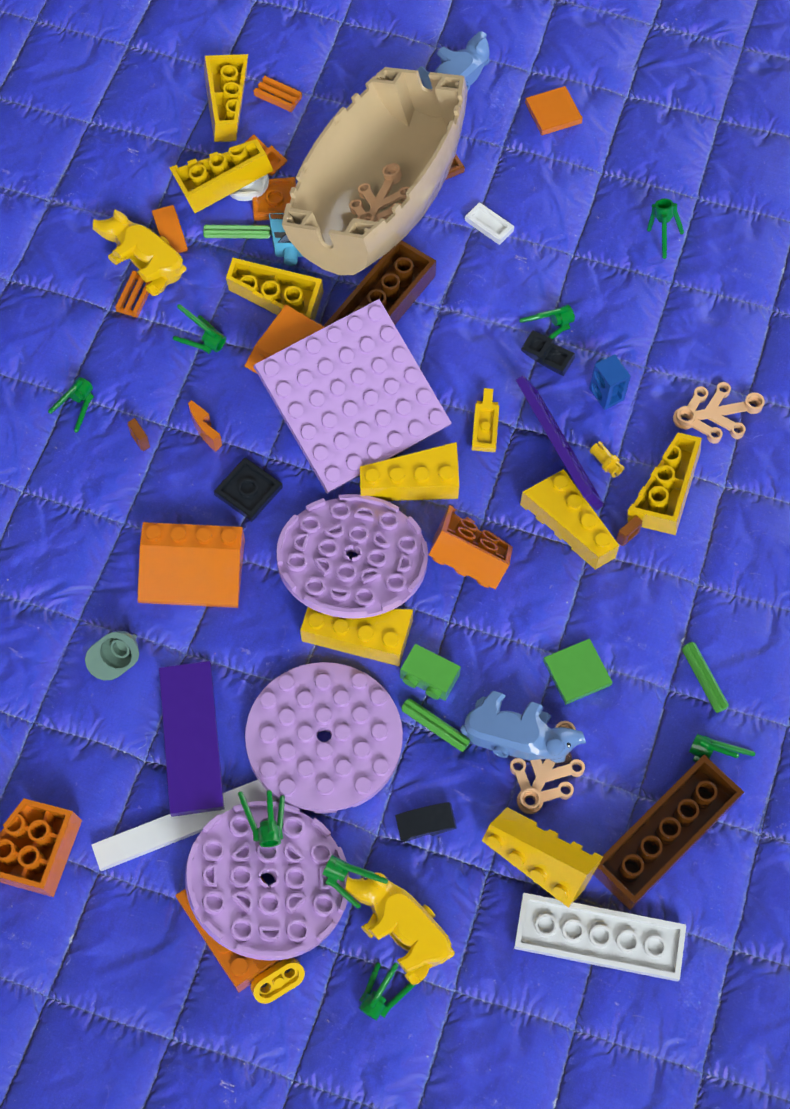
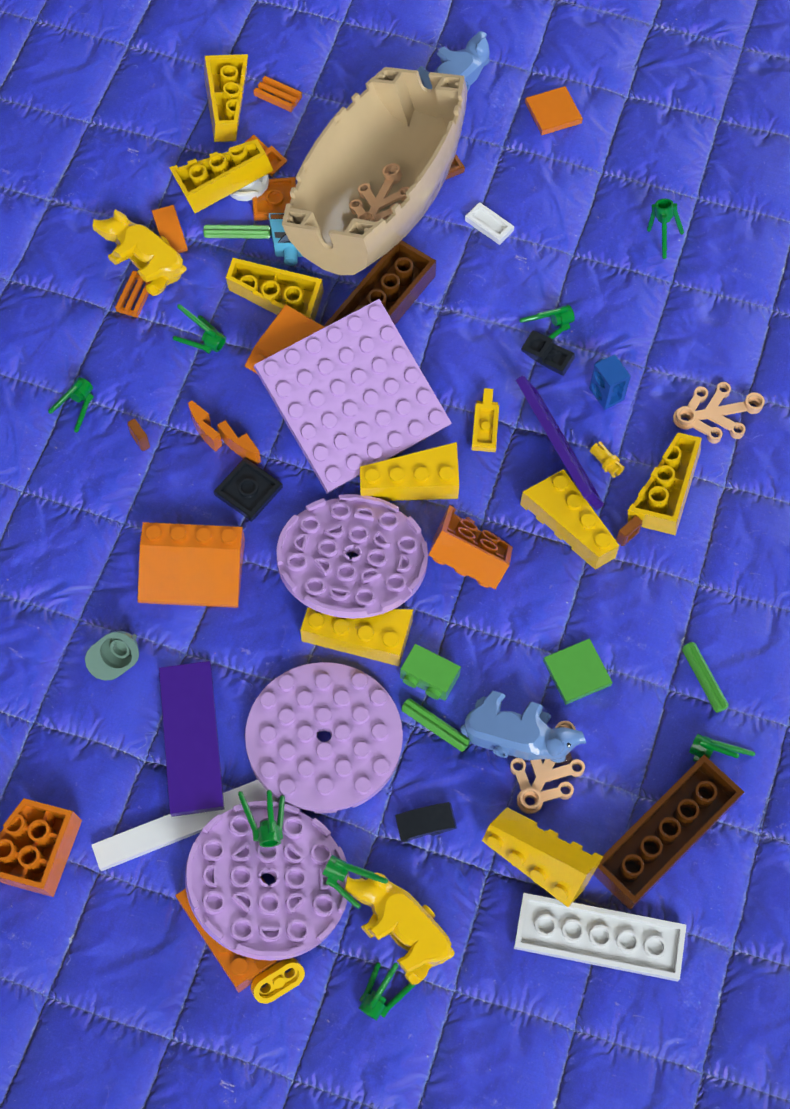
none -> orange slope [217,420,261,465]

